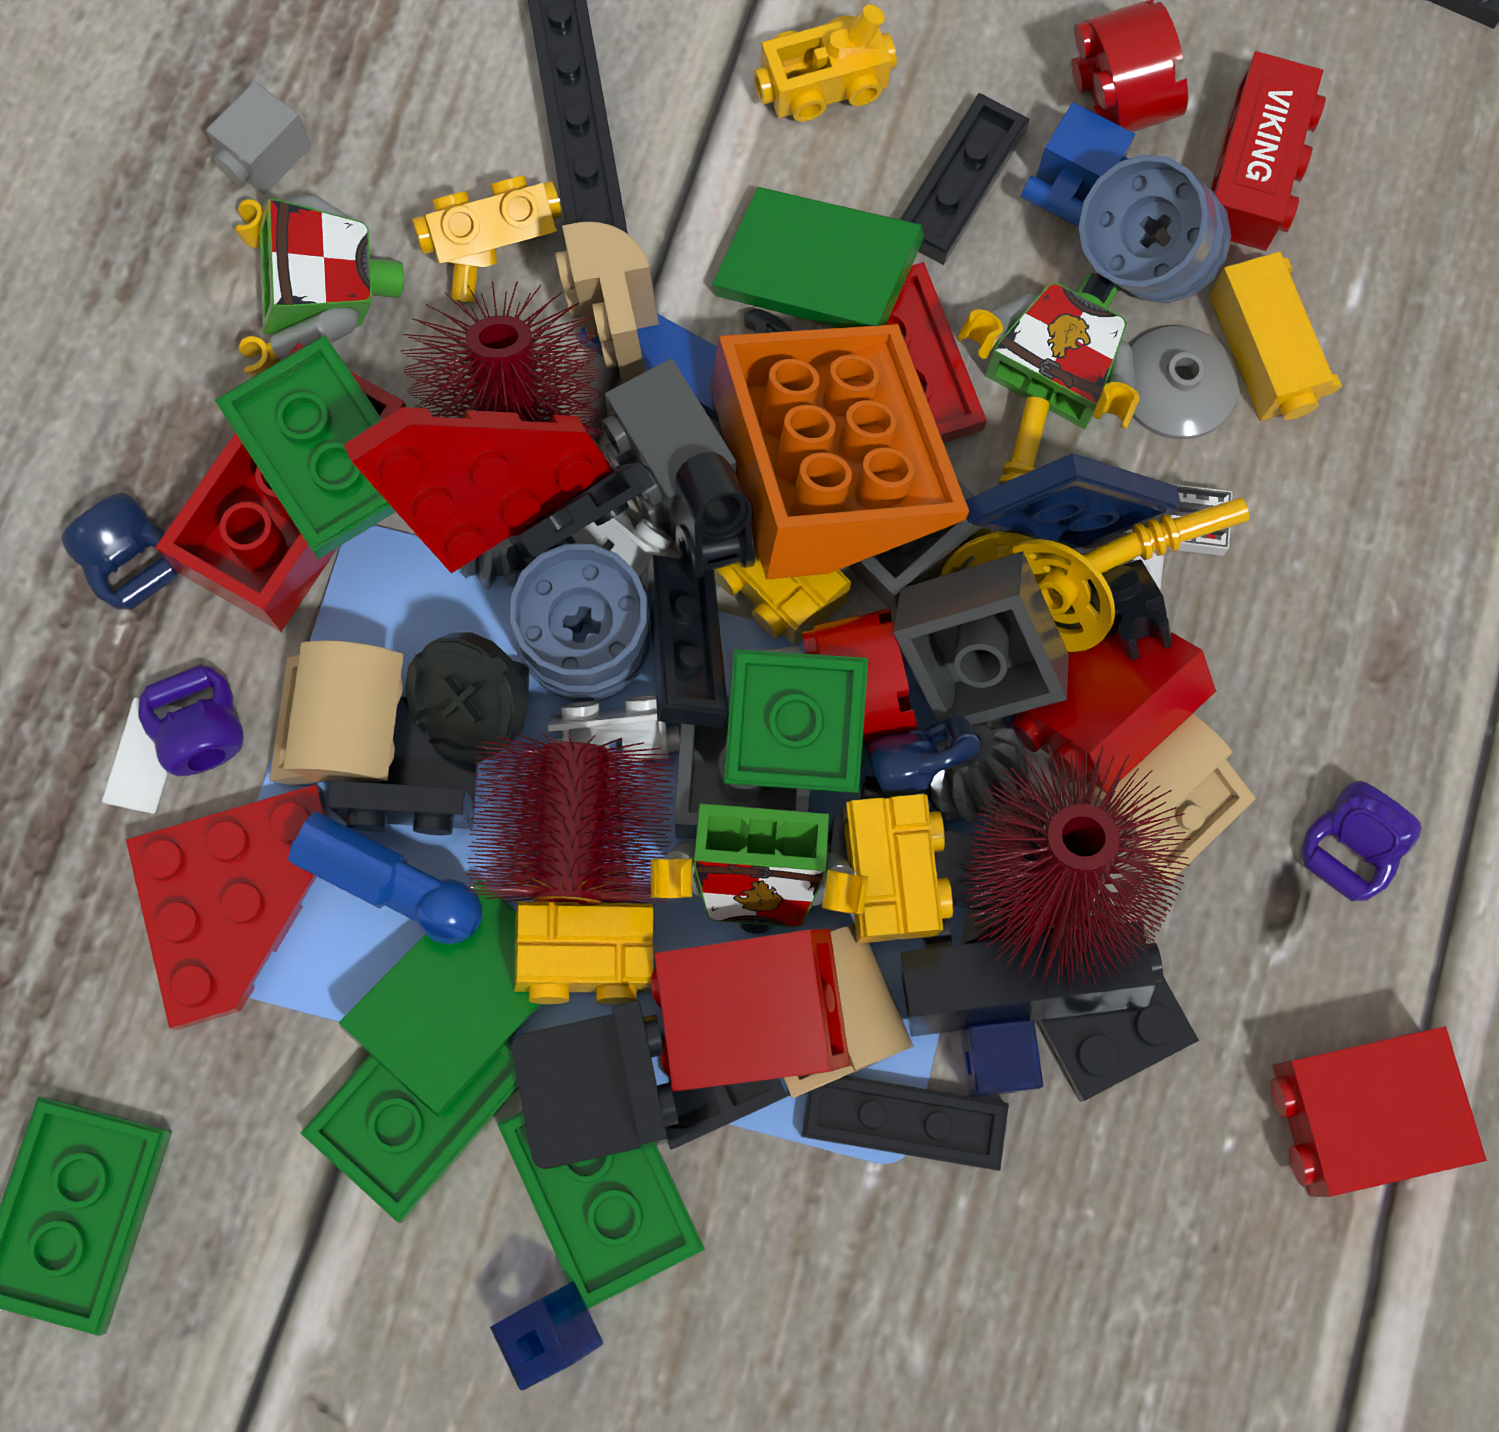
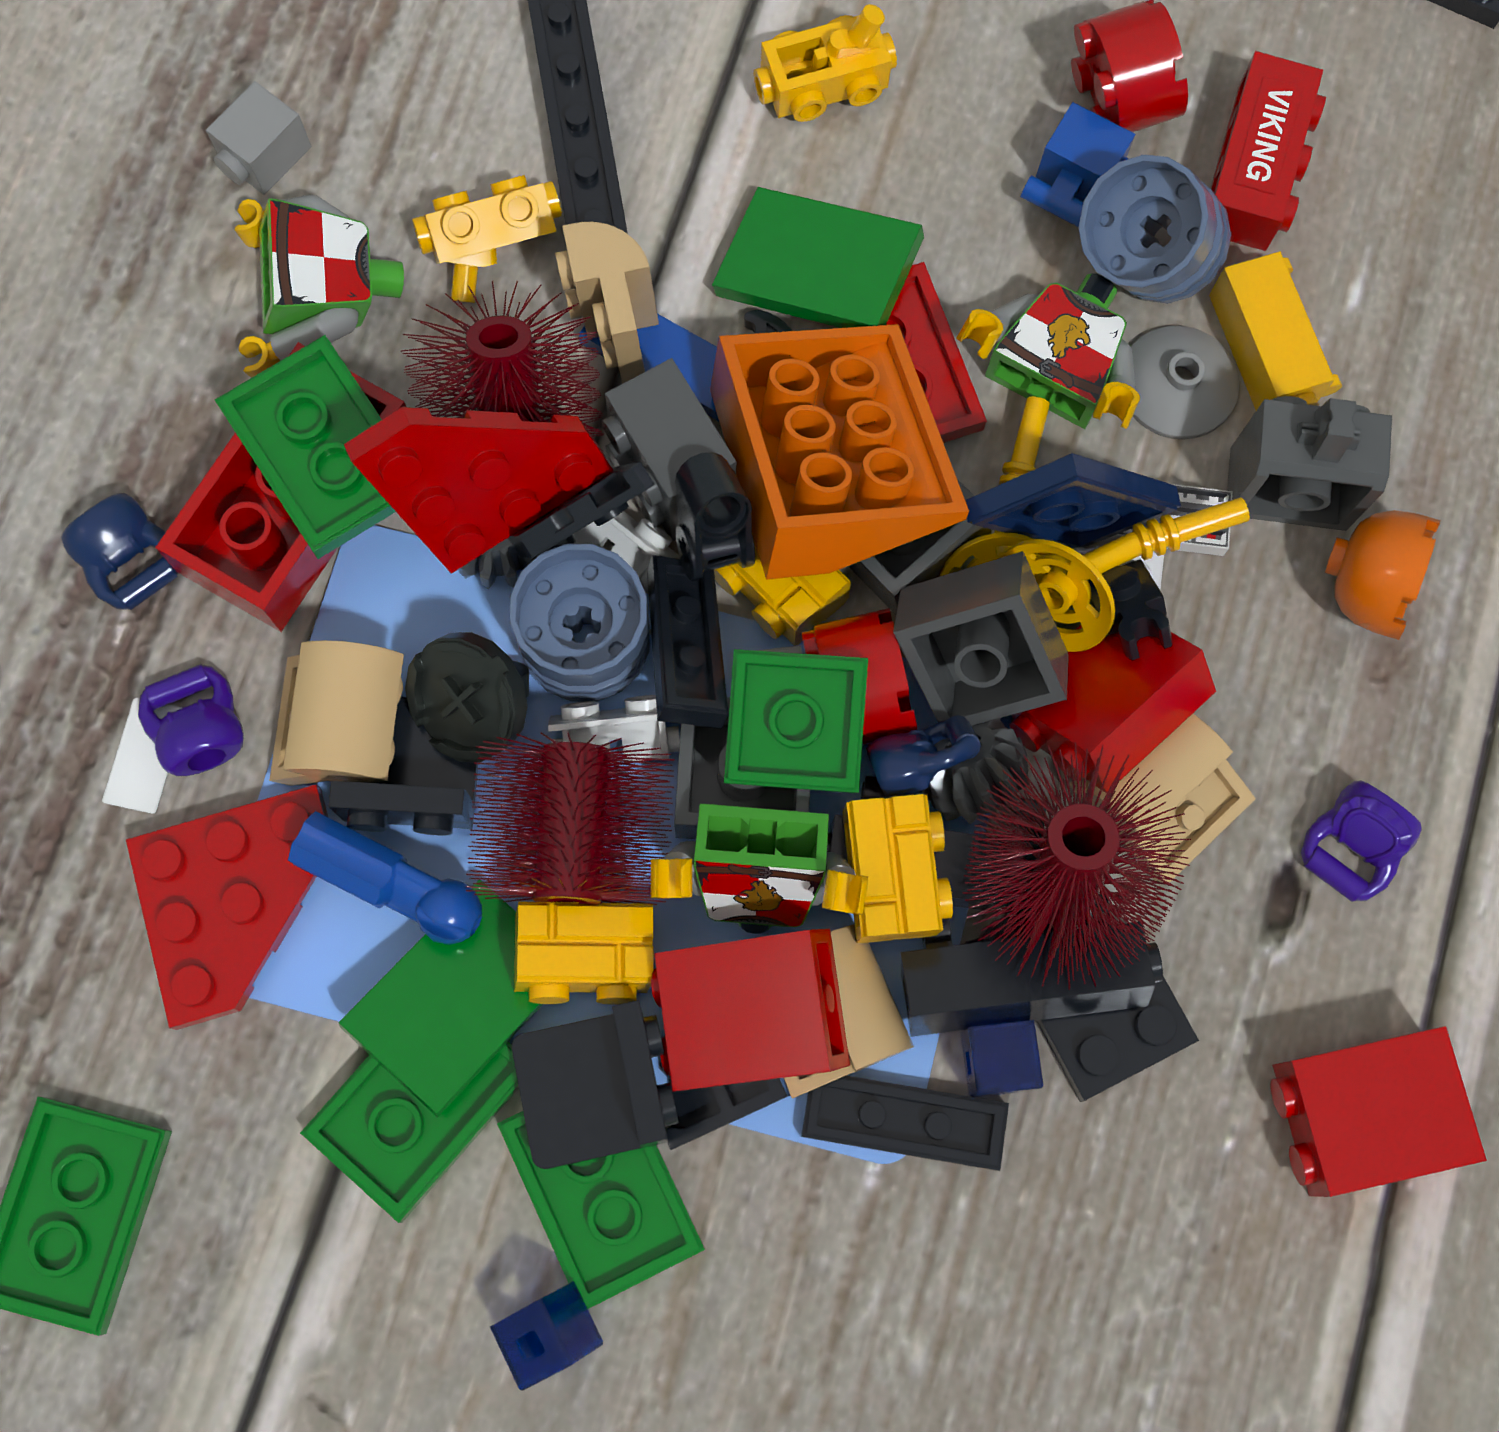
black tile [900,93,1030,265] -> none
none -> dark grey hinge [1227,396,1392,531]
none -> orange cylinder [1325,510,1440,640]

